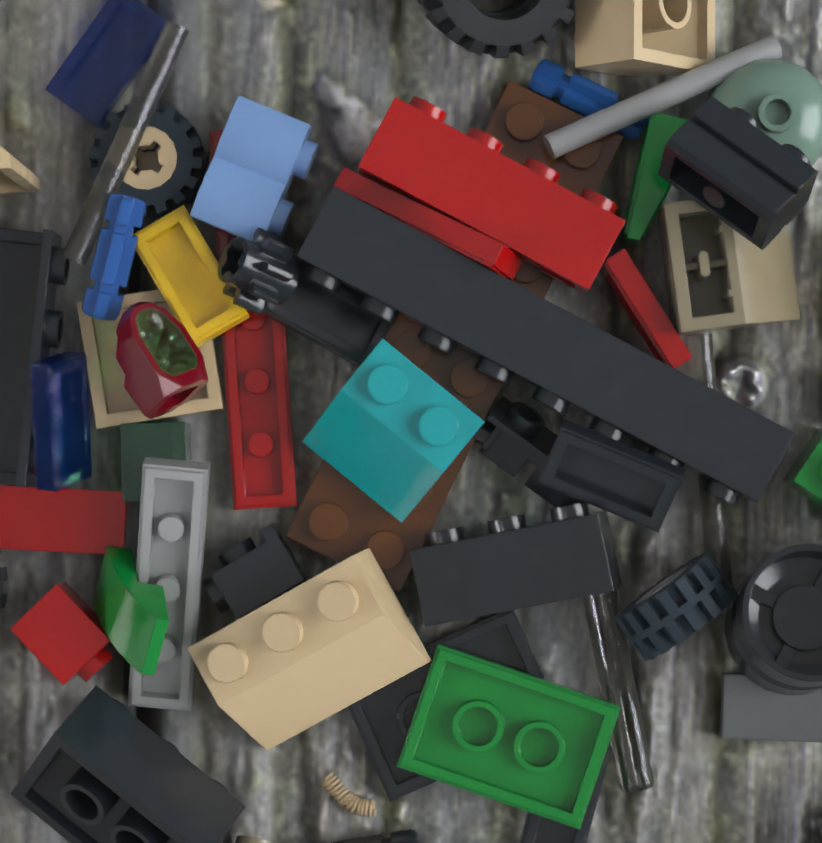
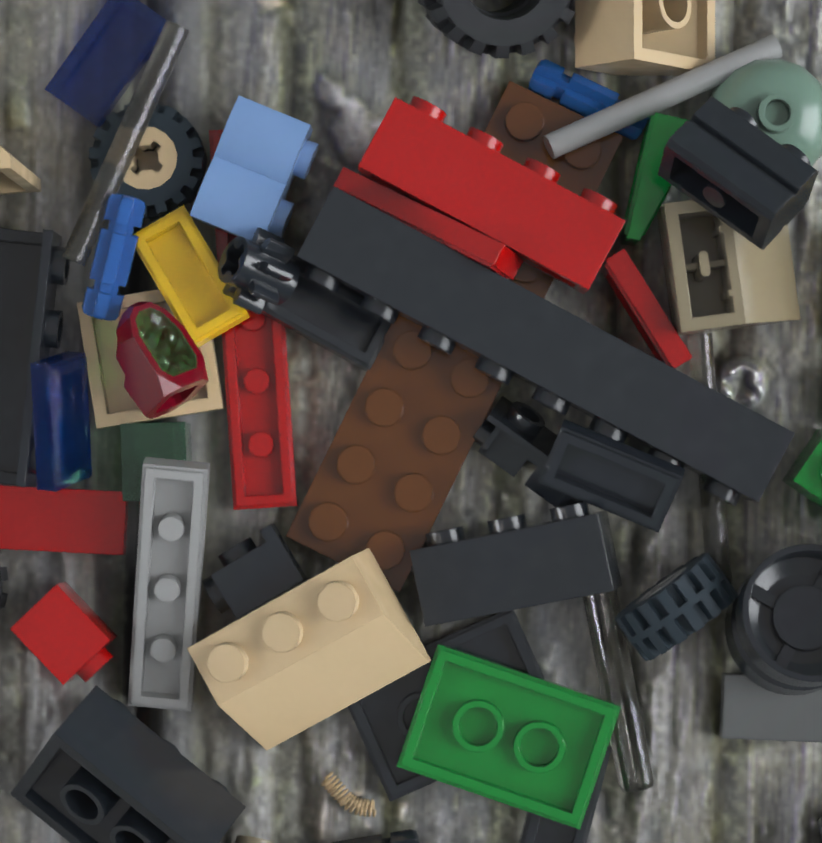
green slope [93,545,169,676] -> none
teal slope [302,339,485,523] -> none

